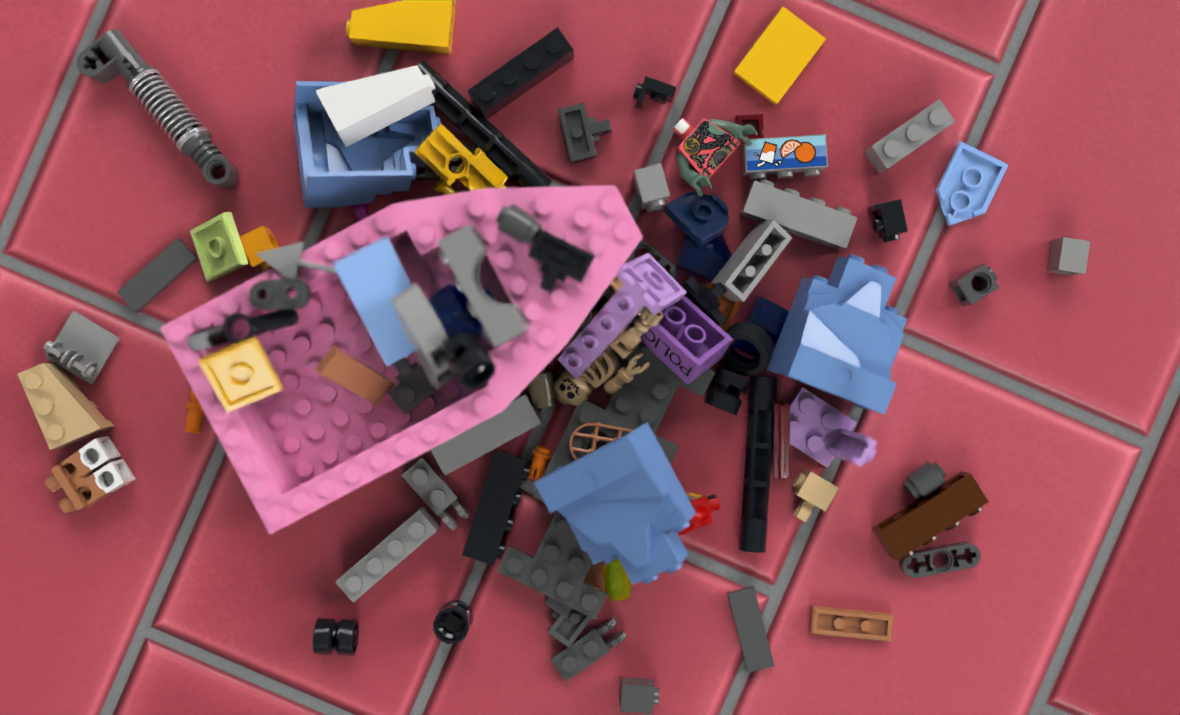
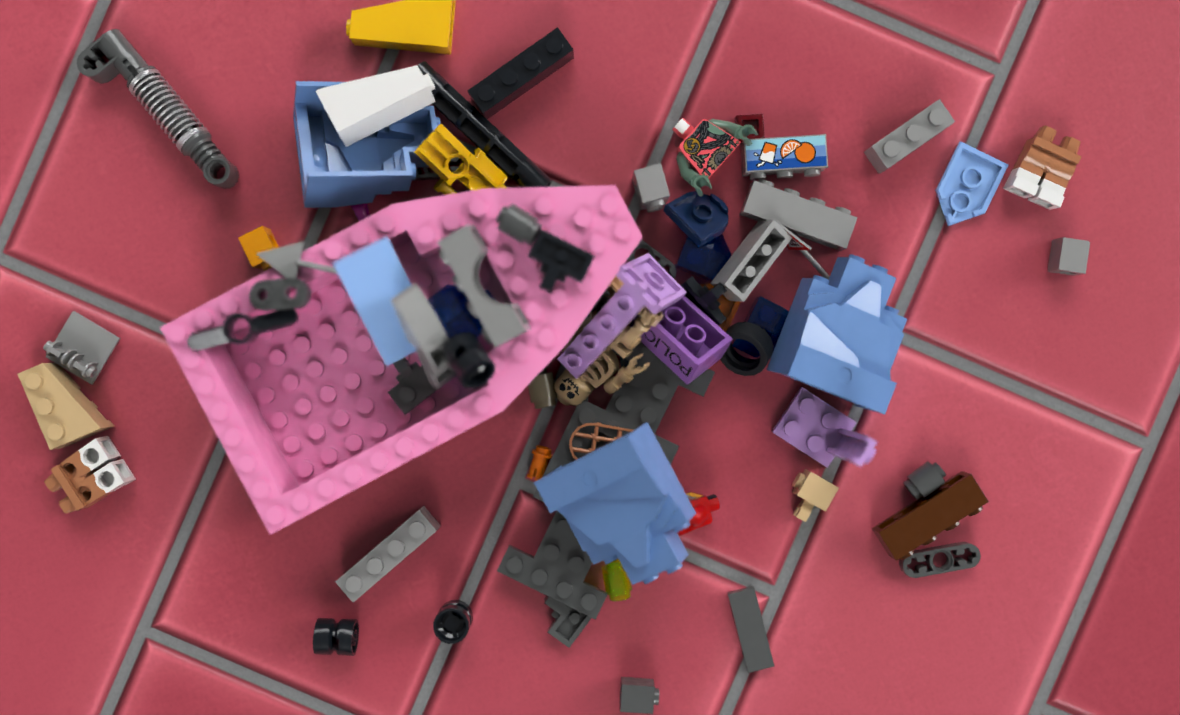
dark grey tile [117,238,198,313] -> none
orange pin [183,387,204,434] -> none
yellowish green tile [190,212,249,282] -> none
yellow tile [198,336,283,412] -> none
nougat tile [315,346,395,406] -> none
light grey hinge [401,457,471,531] -> none
light grey brick [430,394,542,476] -> none
black brick [462,448,531,565] -> none
dark grey hinge [551,617,626,682] -> none
dark grey hinge [558,103,612,164] -> none
black bracket [633,76,676,109] -> none
black wheel [704,367,751,415] -> none
yellow tile [733,7,826,105] -> none
black piece [739,376,778,553] -> none
dark red axle [773,401,790,479] -> none
nougat tile [809,605,894,642] -> none
black brick [868,199,908,243] -> none
dark grey brick [948,264,999,306] -> none
none -> light grey piece [775,220,830,280]
none -> nougat hips [1003,126,1082,210]

